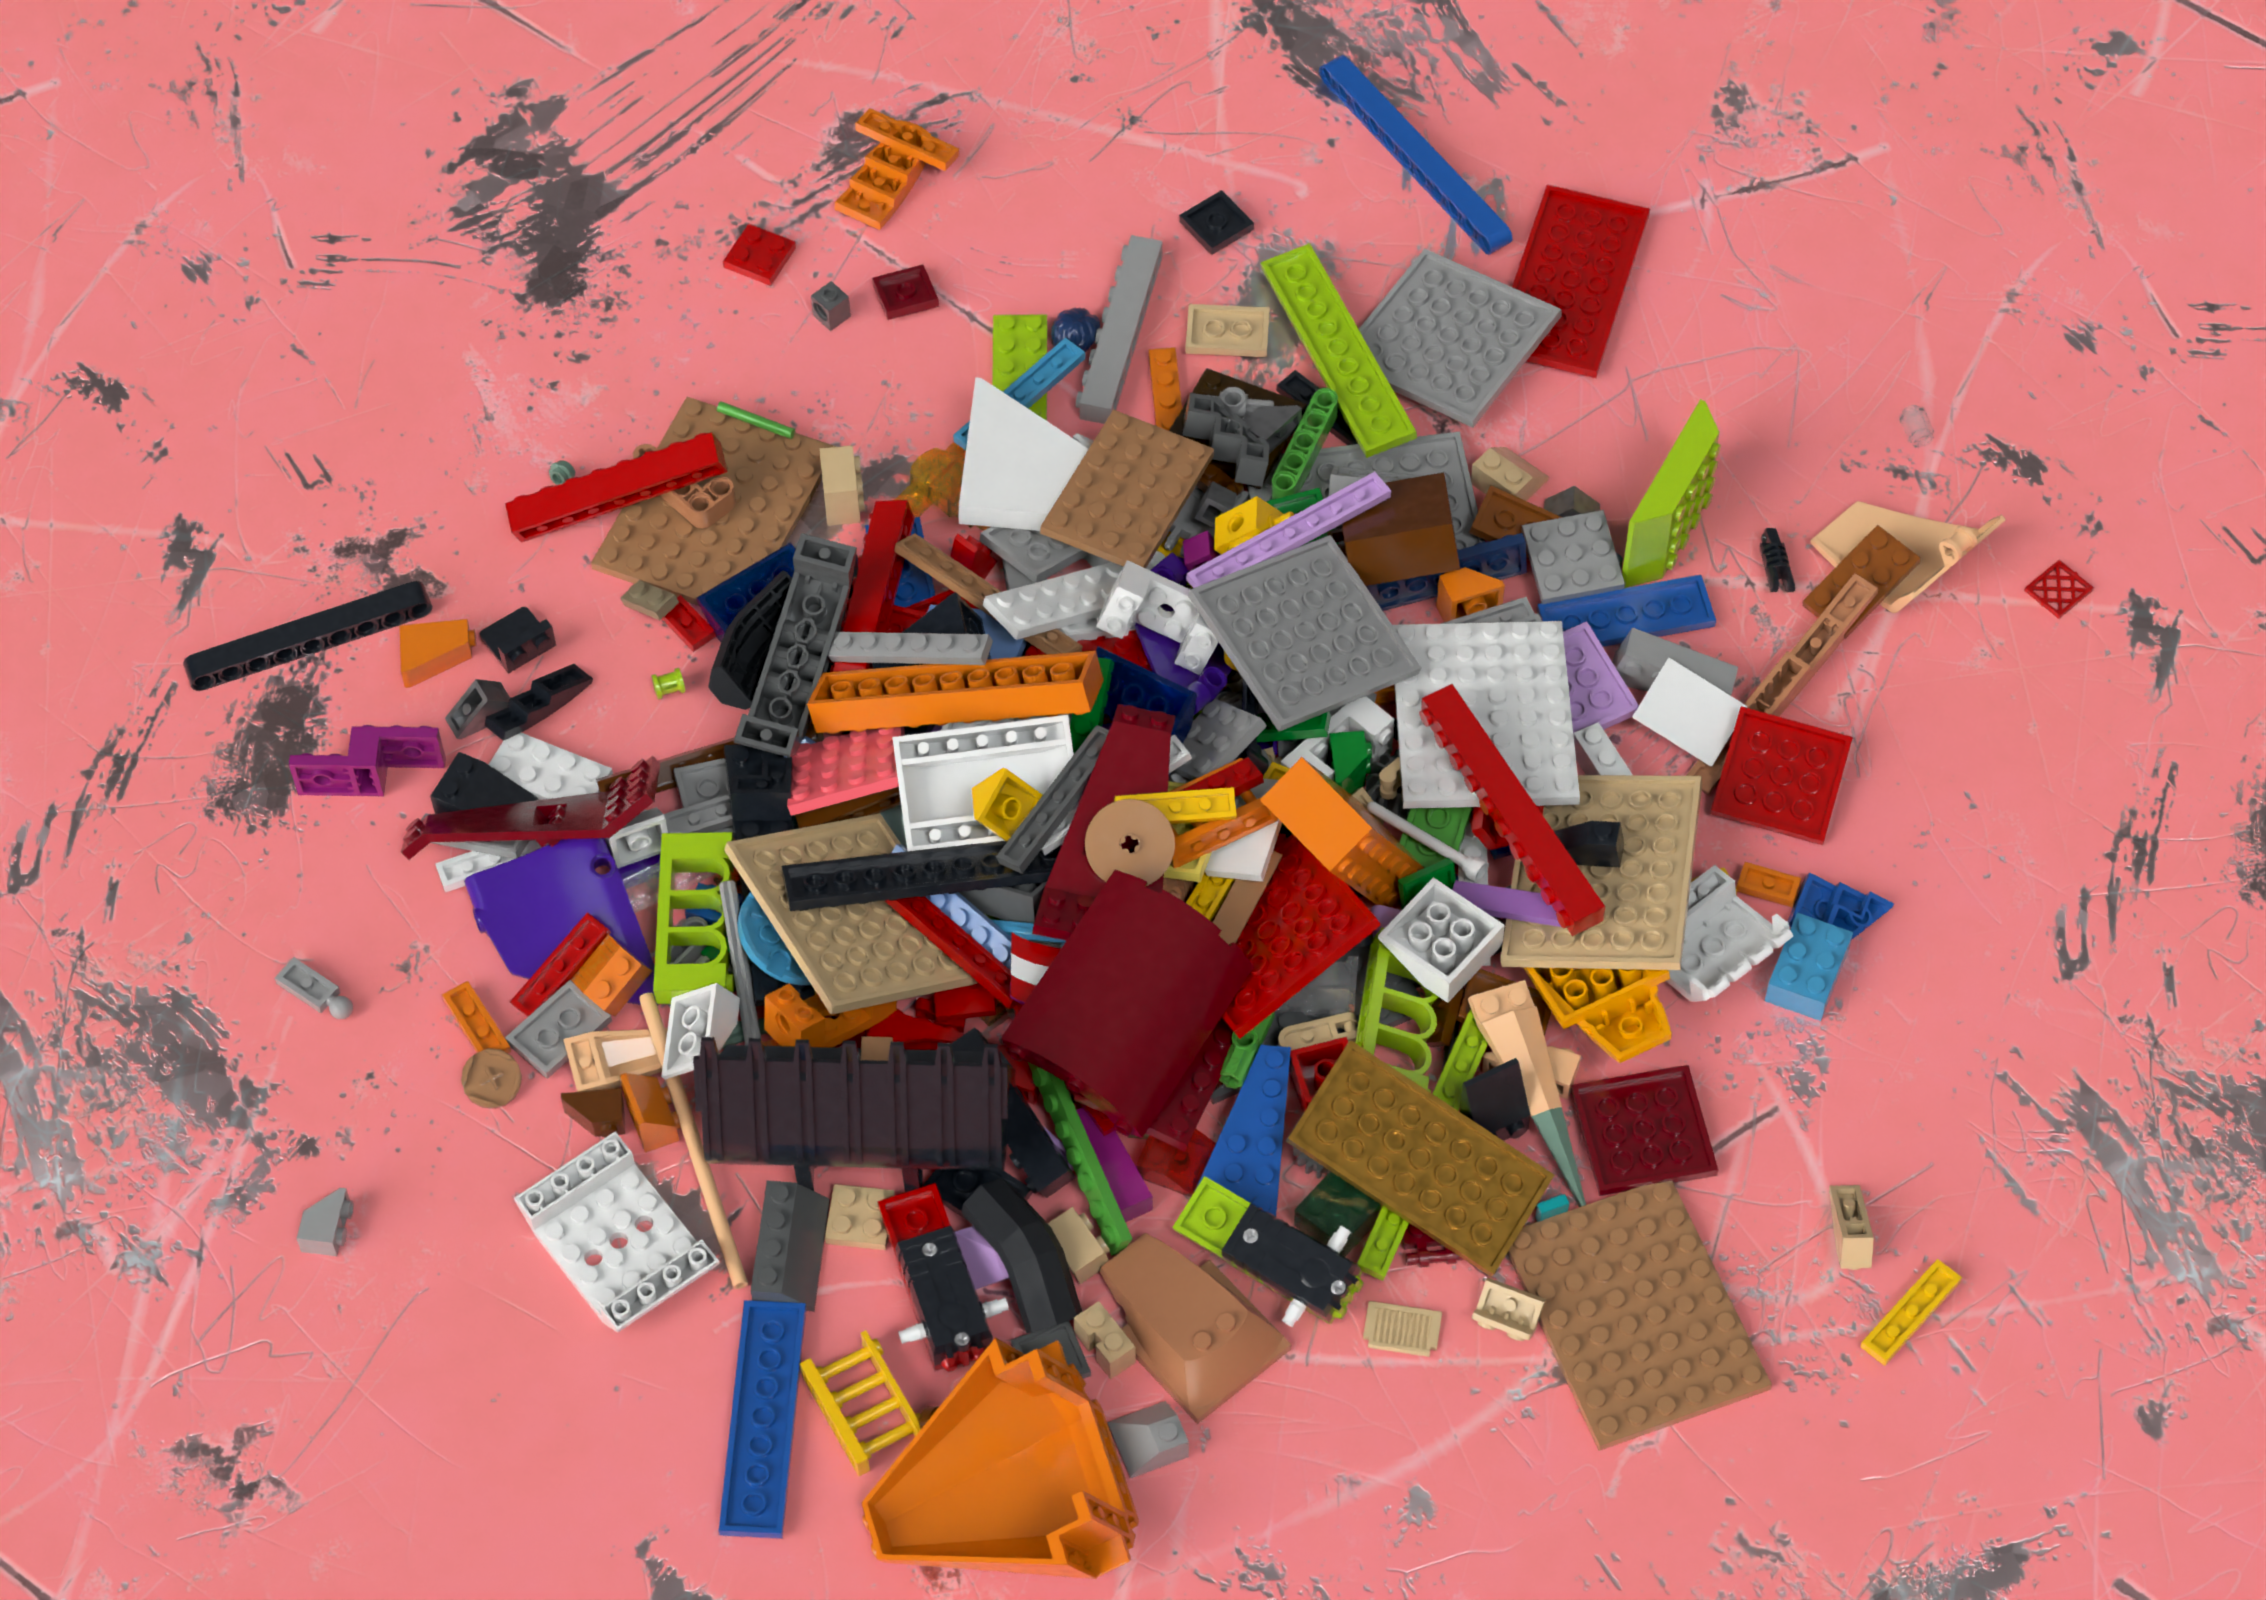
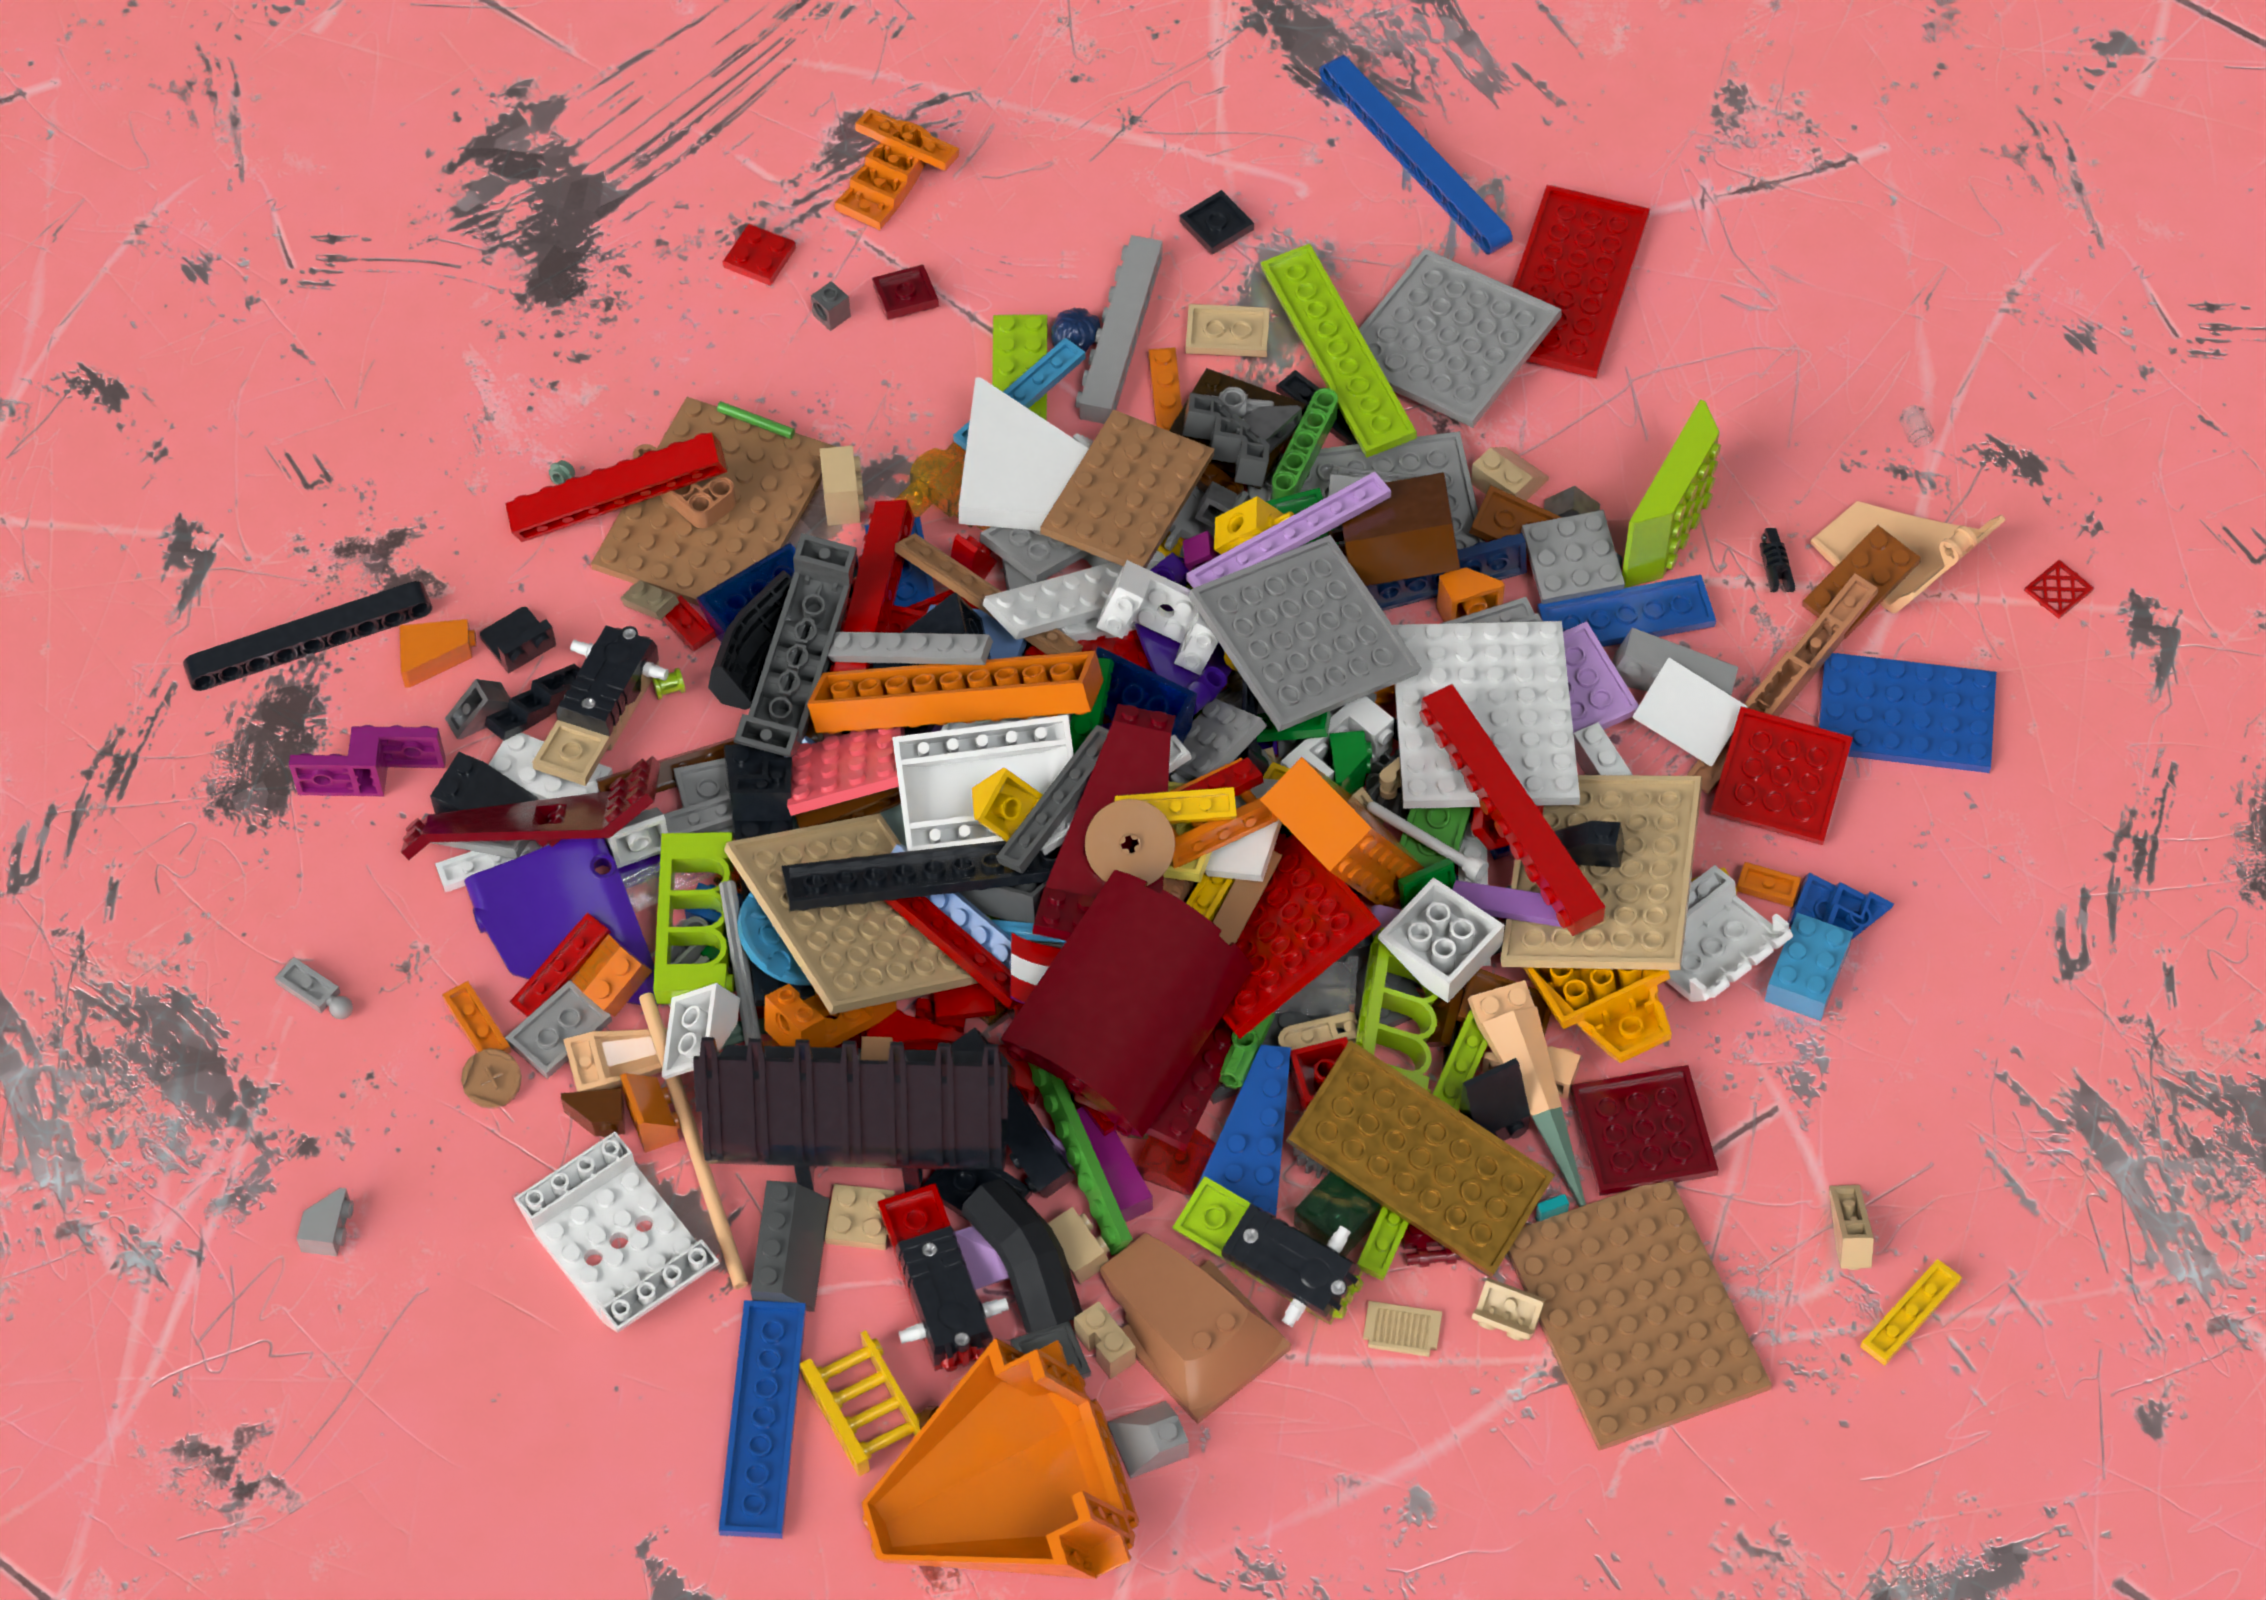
none -> piece [532,625,669,786]
none -> blue plate [1818,653,1997,773]

